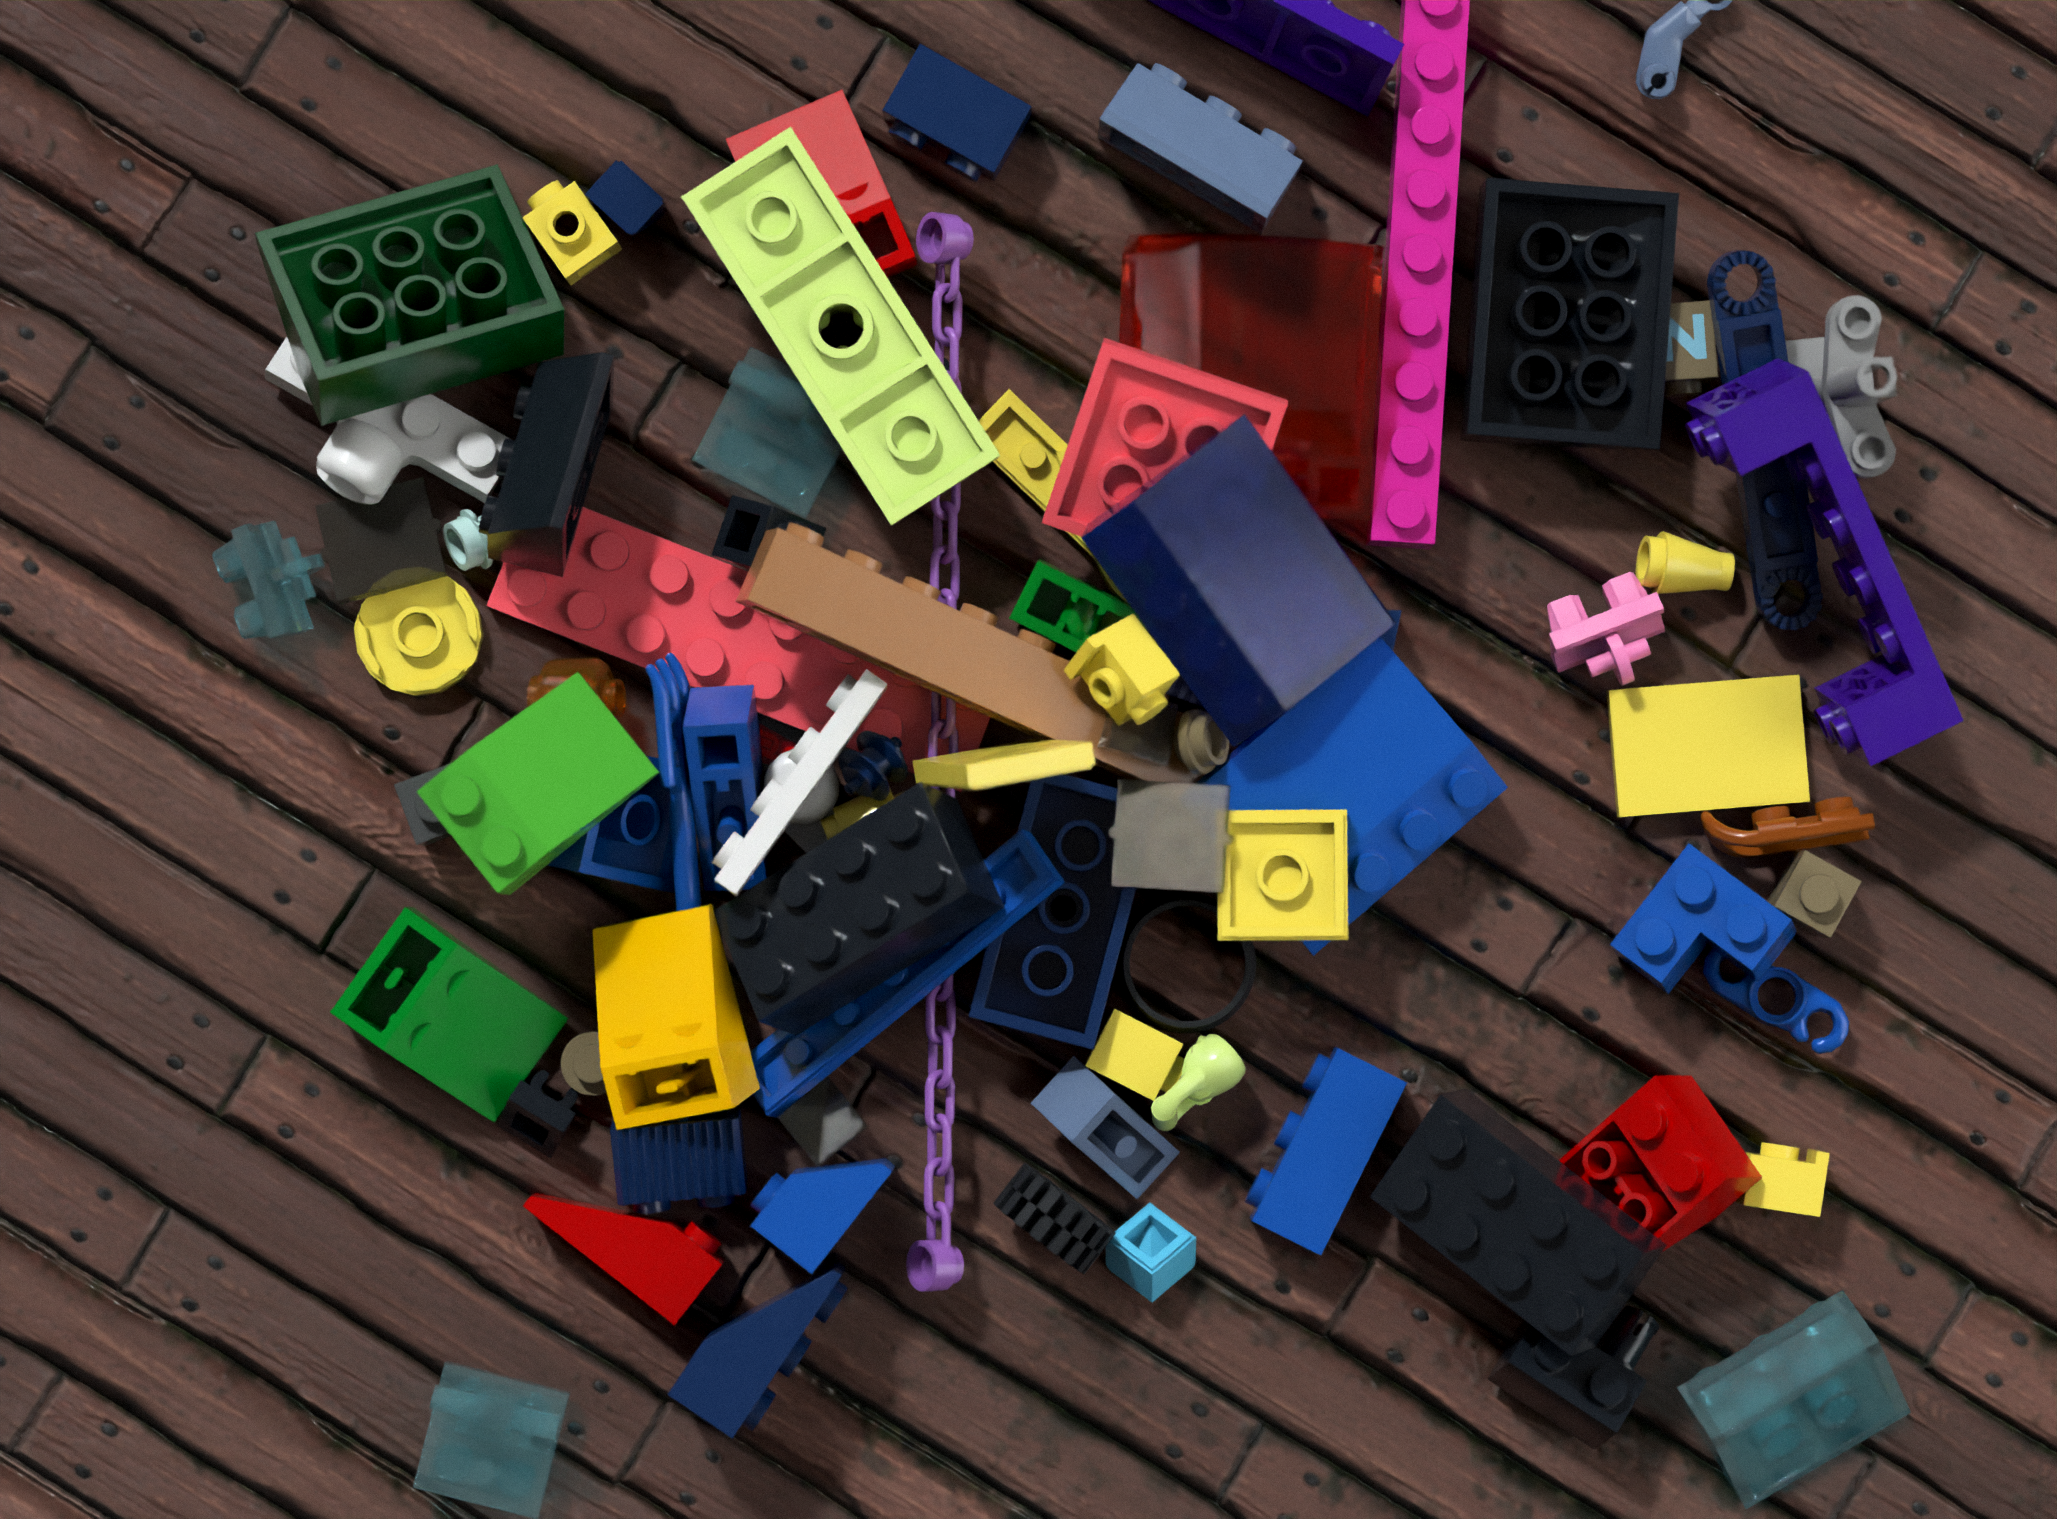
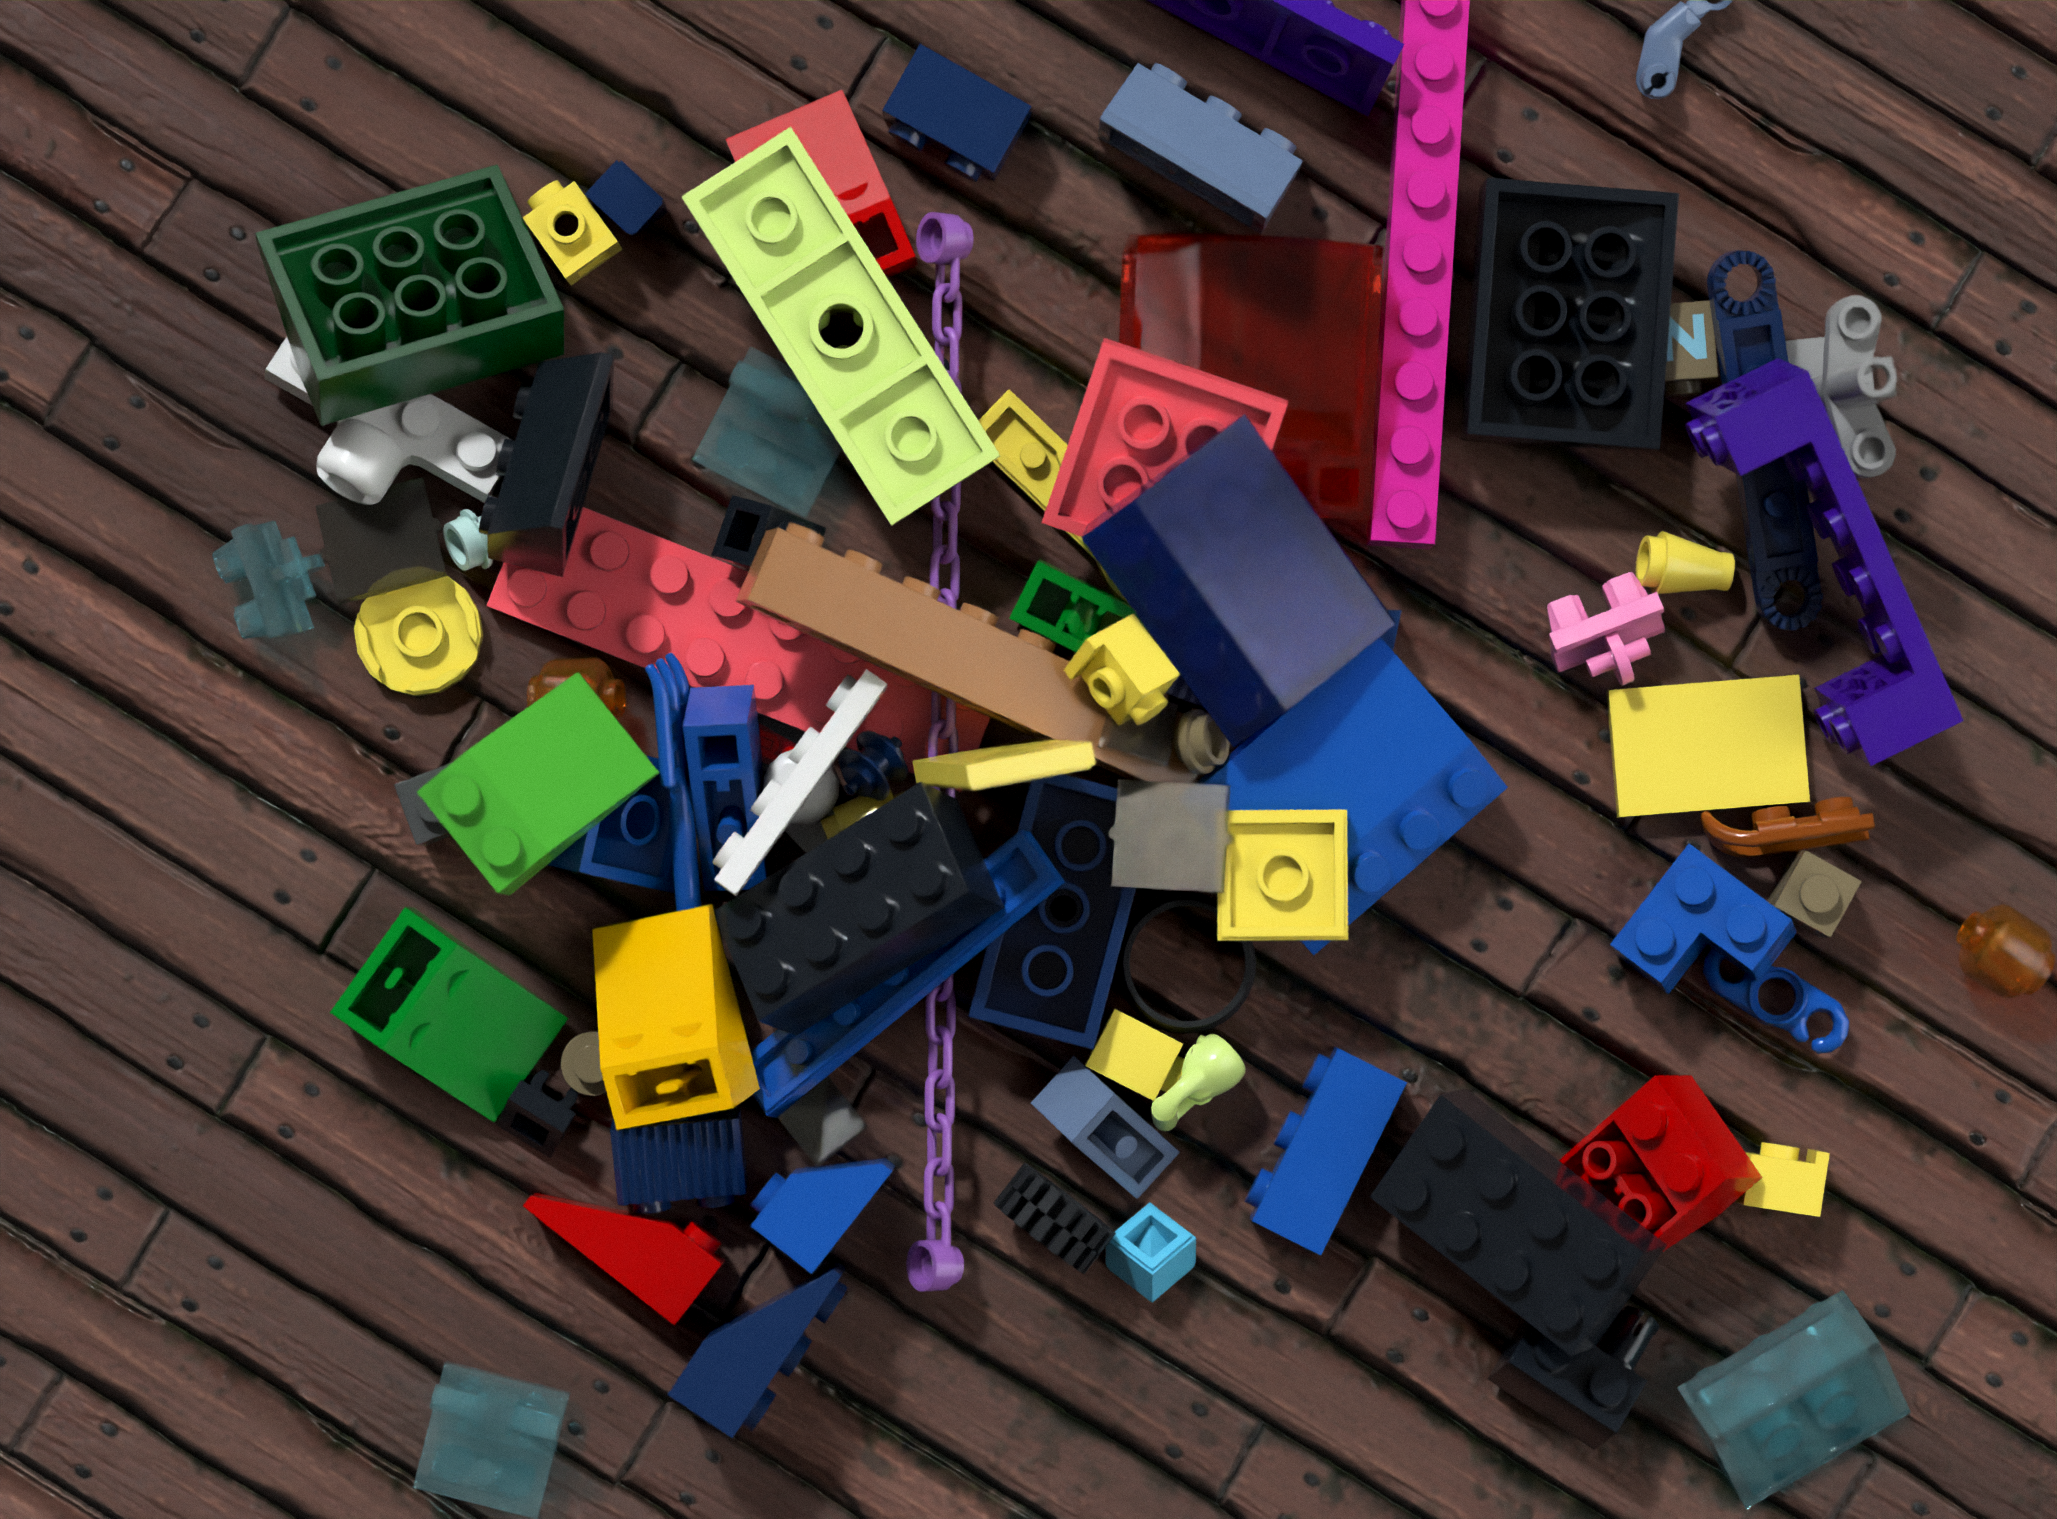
none -> clear orange head [1956,904,2056,999]

